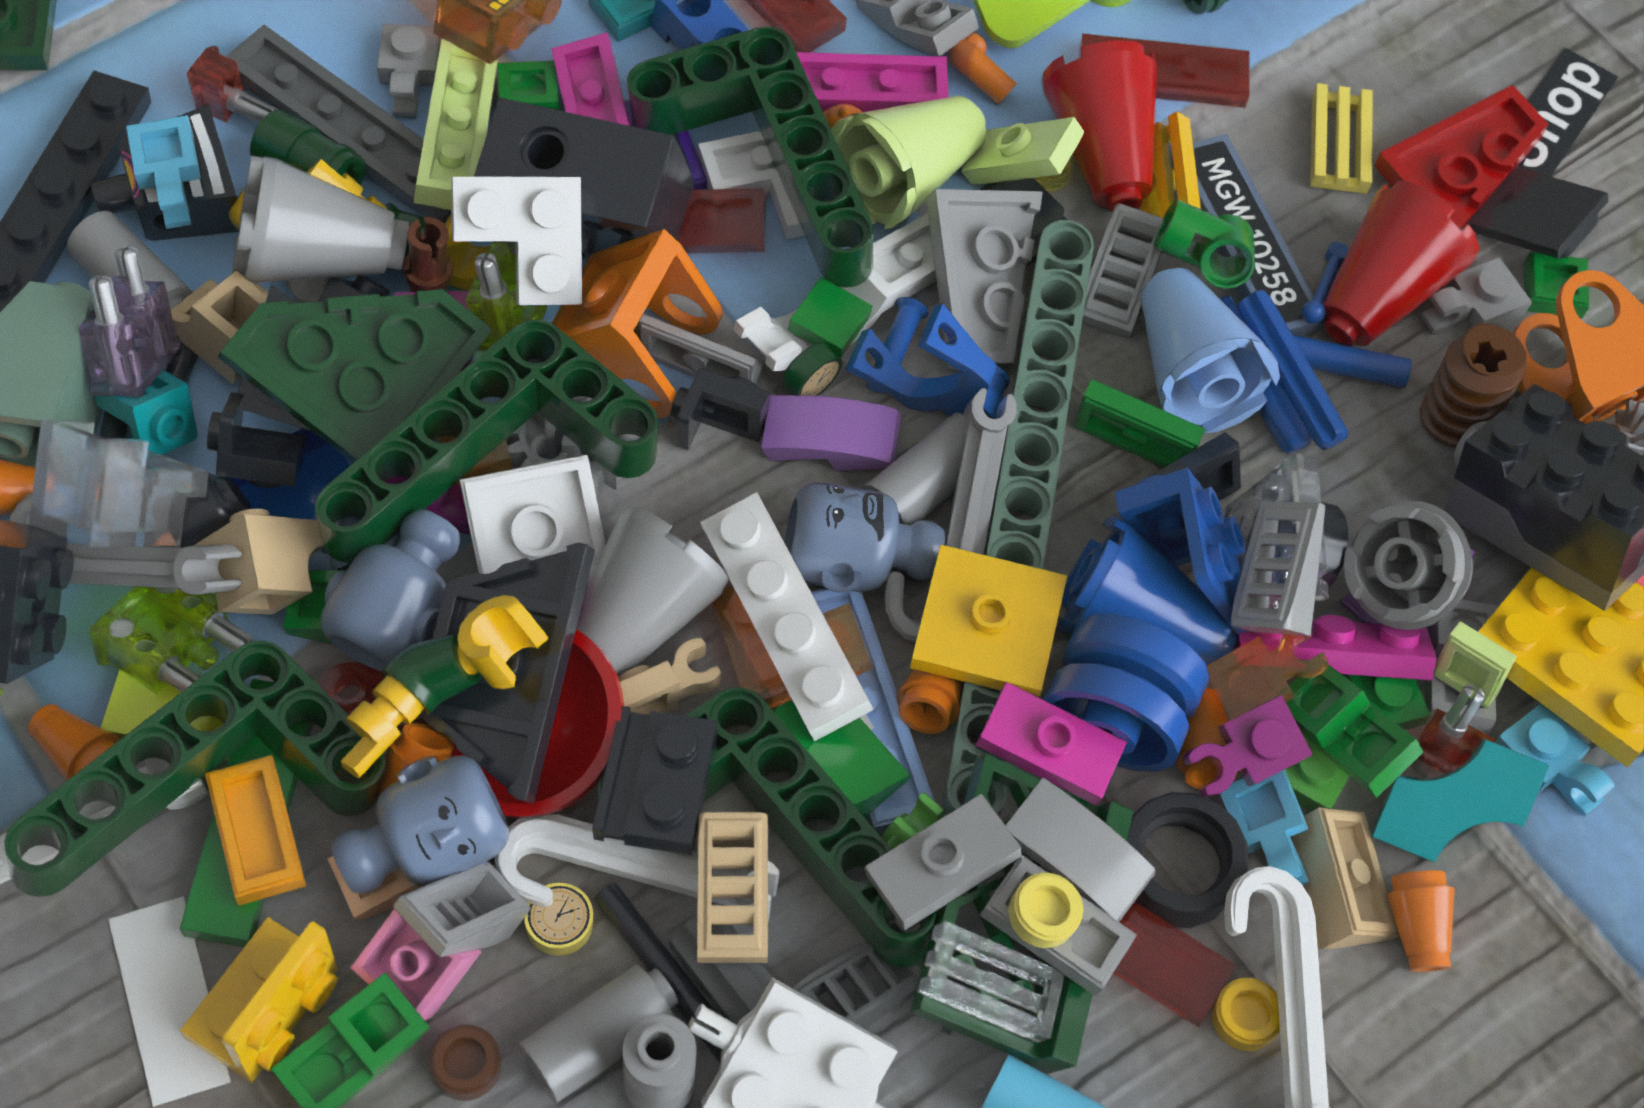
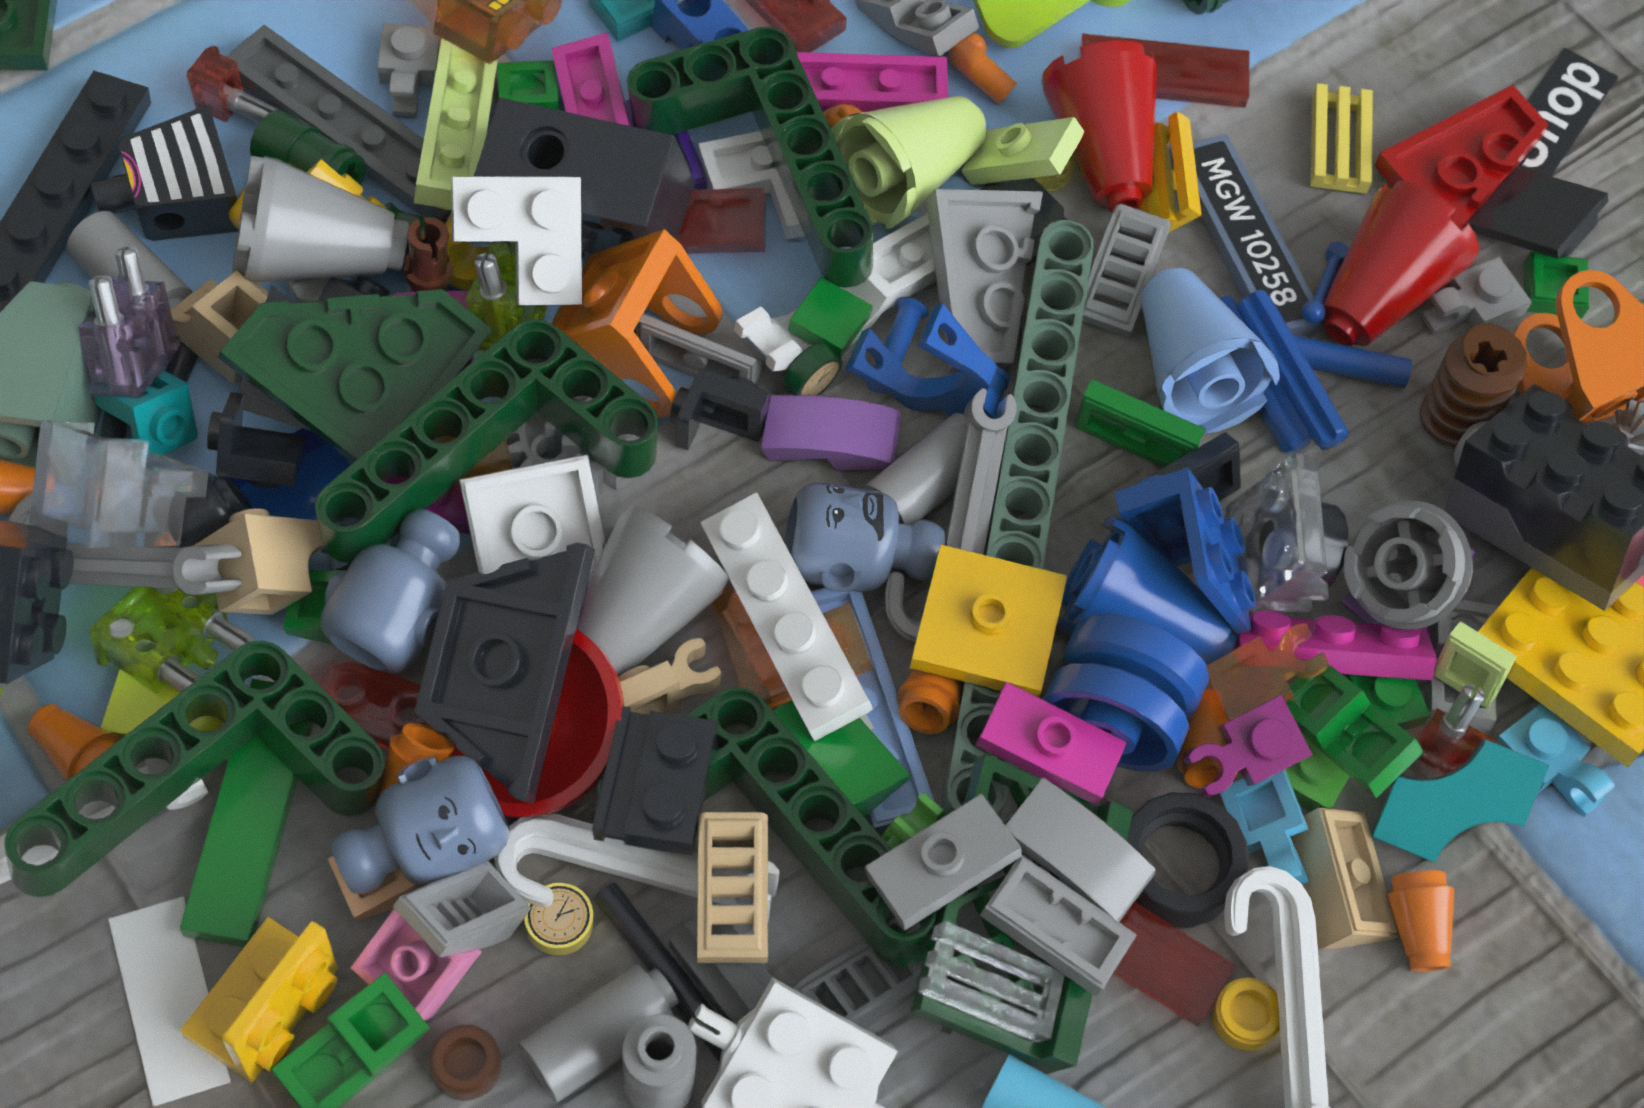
medium azure plate [126,115,201,229] -> none
light orange tile [205,755,307,906] -> none
yellow piece [341,595,549,778] -> none
light yellow tile [1008,873,1083,948] -> none
green piece [1153,199,1255,289] -> none
light grey slope [1230,501,1326,636] -> none

